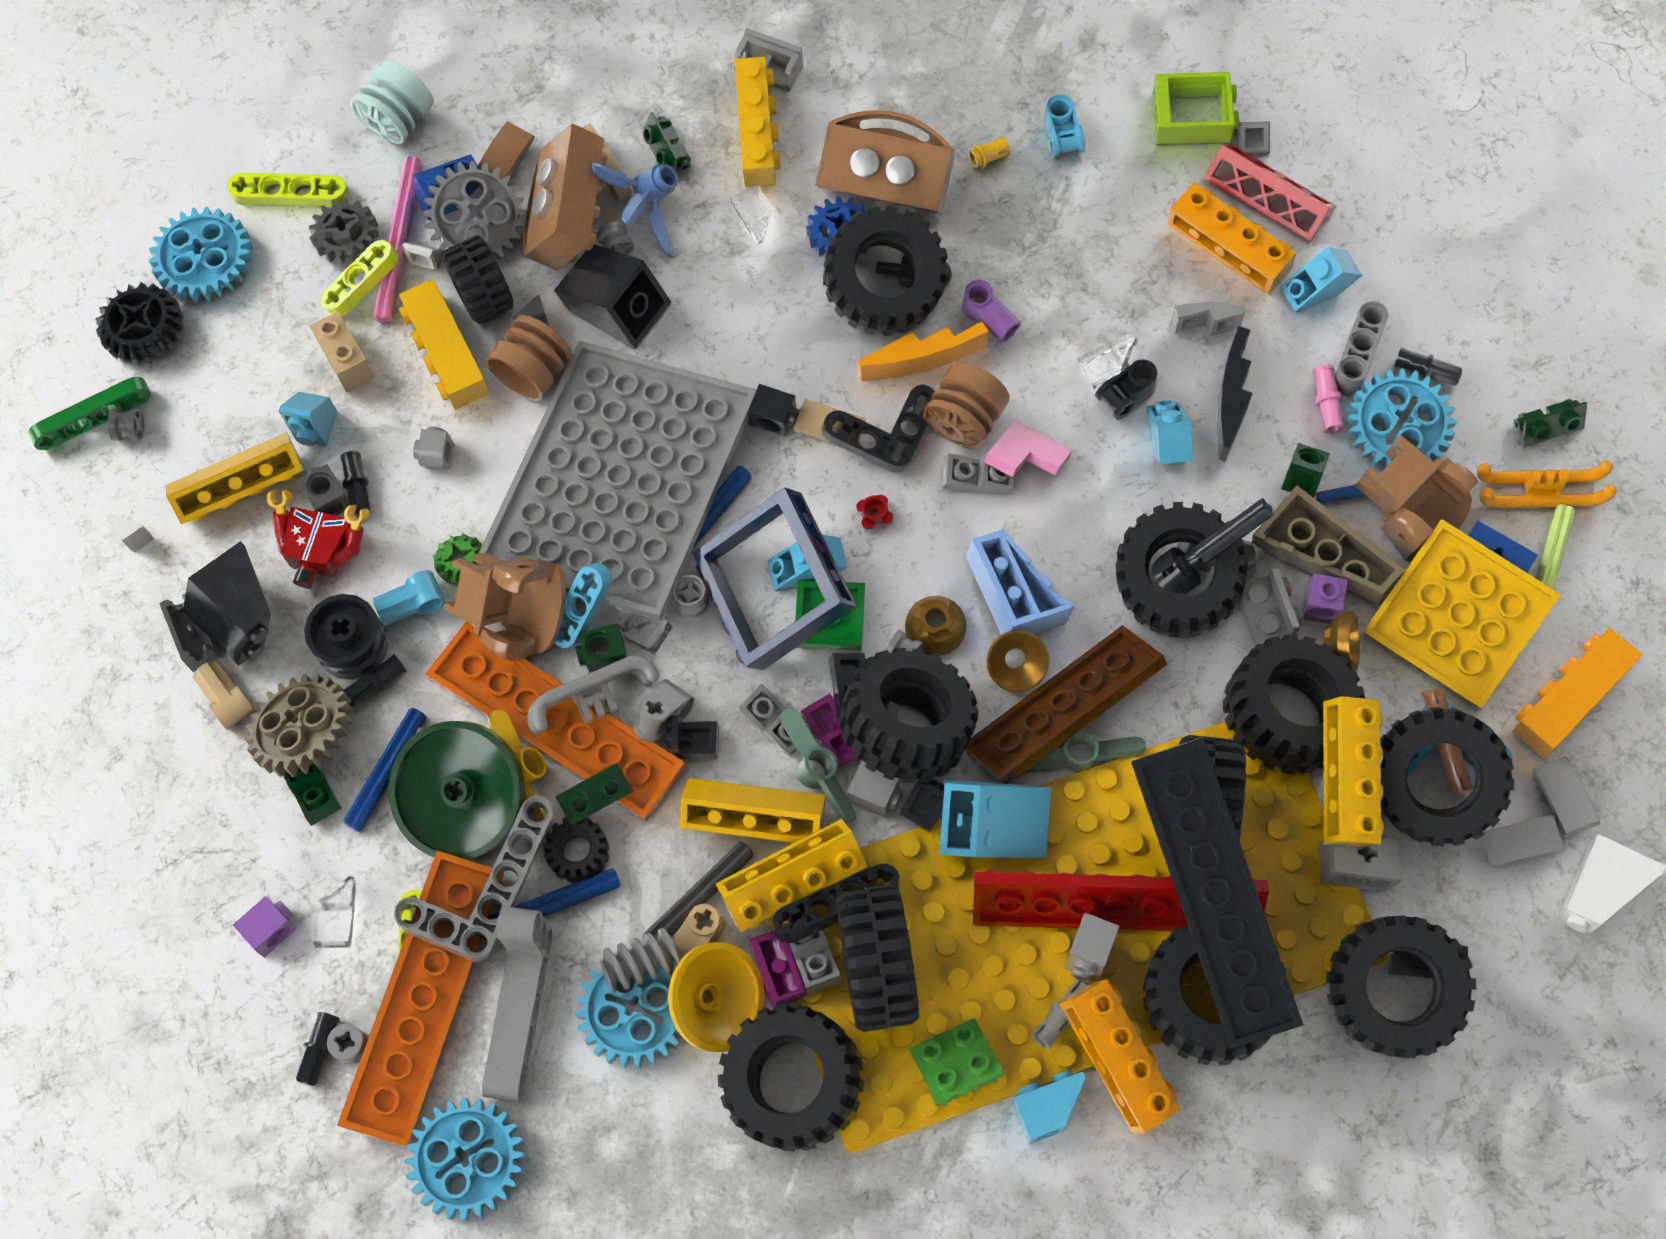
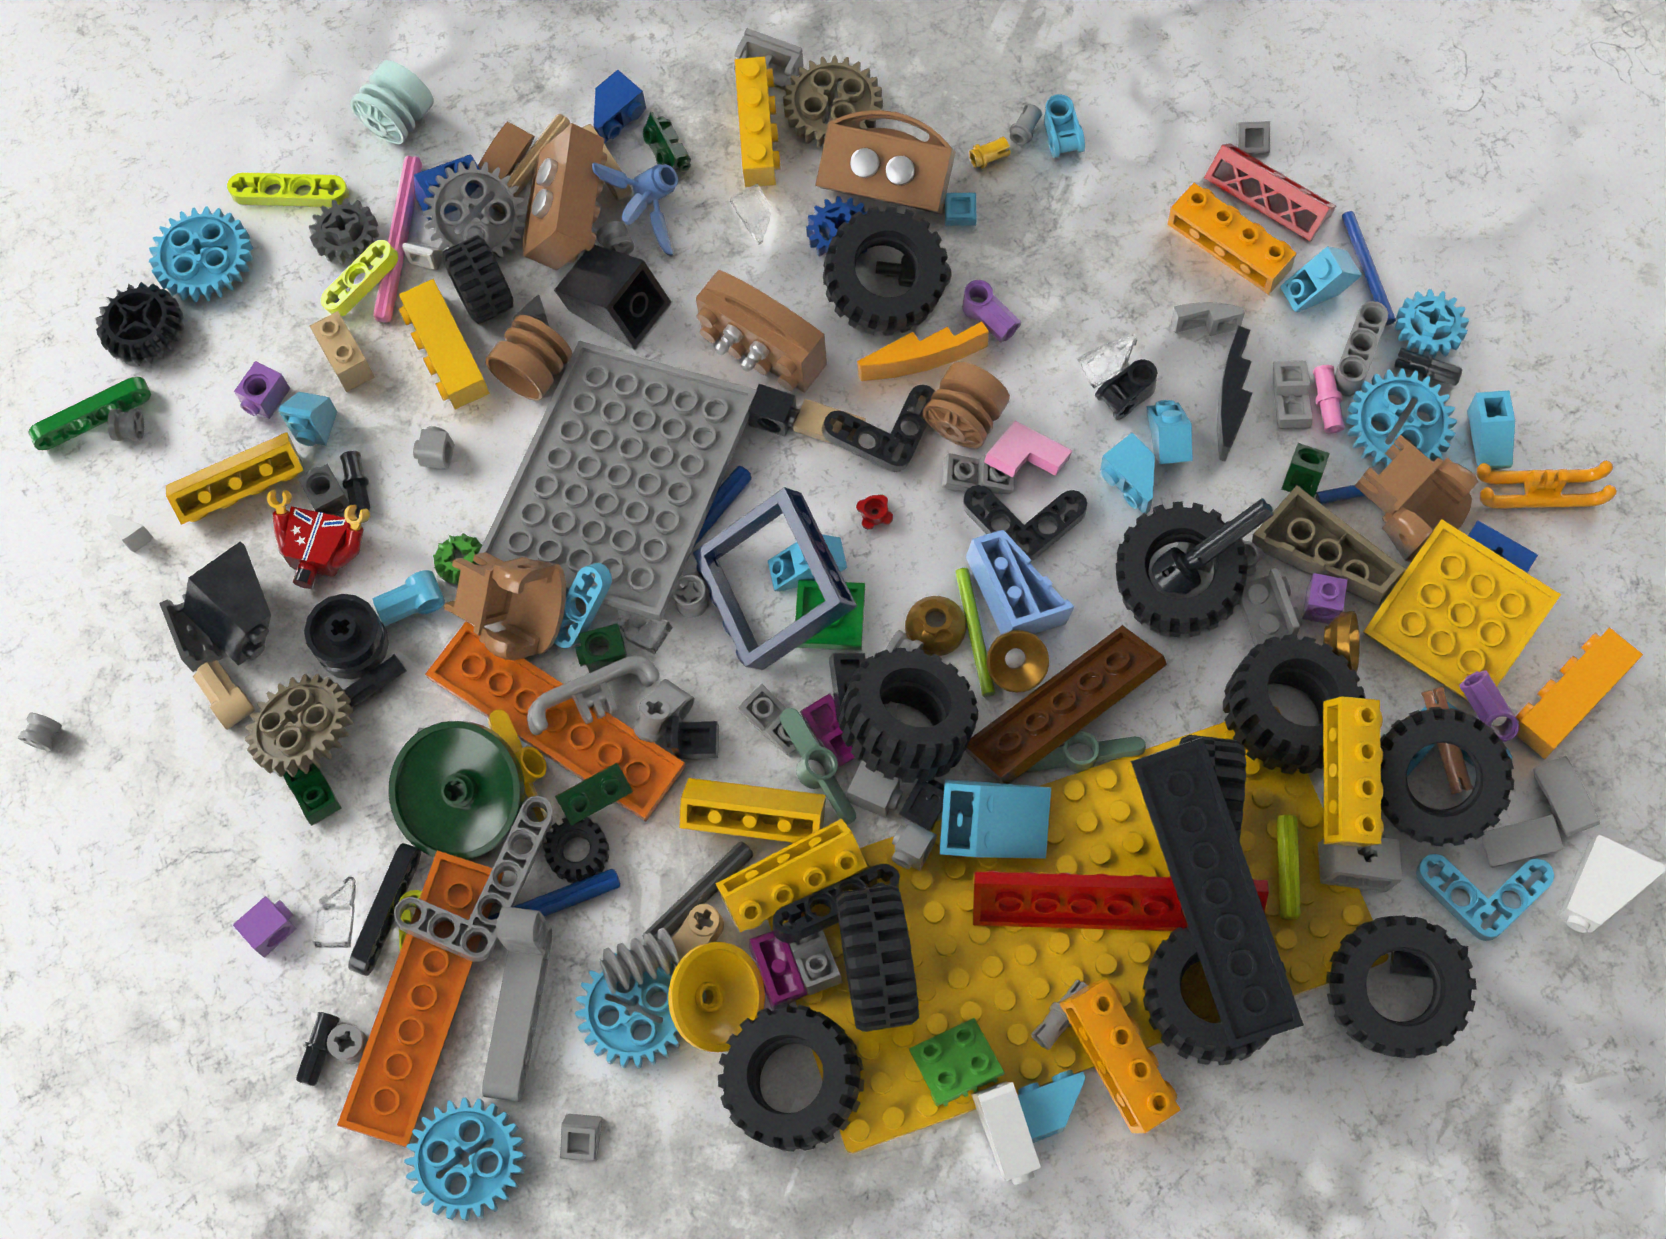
blue axle [343,708,426,832] -> none
light grey brick [1065,913,1119,983] -> none
lime window [1152,72,1239,144] -> none
dark green hinge [1513,399,1587,448] -> none
yellowish green axle [1536,504,1575,590] -> none
none -> light grey wheel [18,712,62,751]
none -> medium lavender brick [234,361,290,419]
none -> black beam [348,843,421,976]
none -> tan axle [490,114,570,214]
none -> light grey slope [560,1114,602,1161]
none -> blue slope [593,70,646,144]
none -> medium nougat piece [696,270,827,393]
none -> dark tan gear [783,55,883,148]
none -> light grey plate [892,822,937,871]
none -> medium azure tile [945,193,977,226]
none -> lime bar [955,568,996,697]
none -> black beam [963,485,1087,562]
none -> white slope [971,1081,1041,1185]
none -> light grey pin [1009,104,1042,145]
none -> medium azure slope [1100,433,1155,514]
none -> light grey slope [1273,361,1313,428]
none -> neon yellow axle [1277,815,1301,920]
none -> blue bar [1342,211,1396,326]
none -> medium azure gear [1395,289,1469,359]
none -> medium azure beam [1416,854,1555,941]
none -> medium lavender piece [1459,670,1519,742]
none -> medium azure slope [1467,390,1515,469]

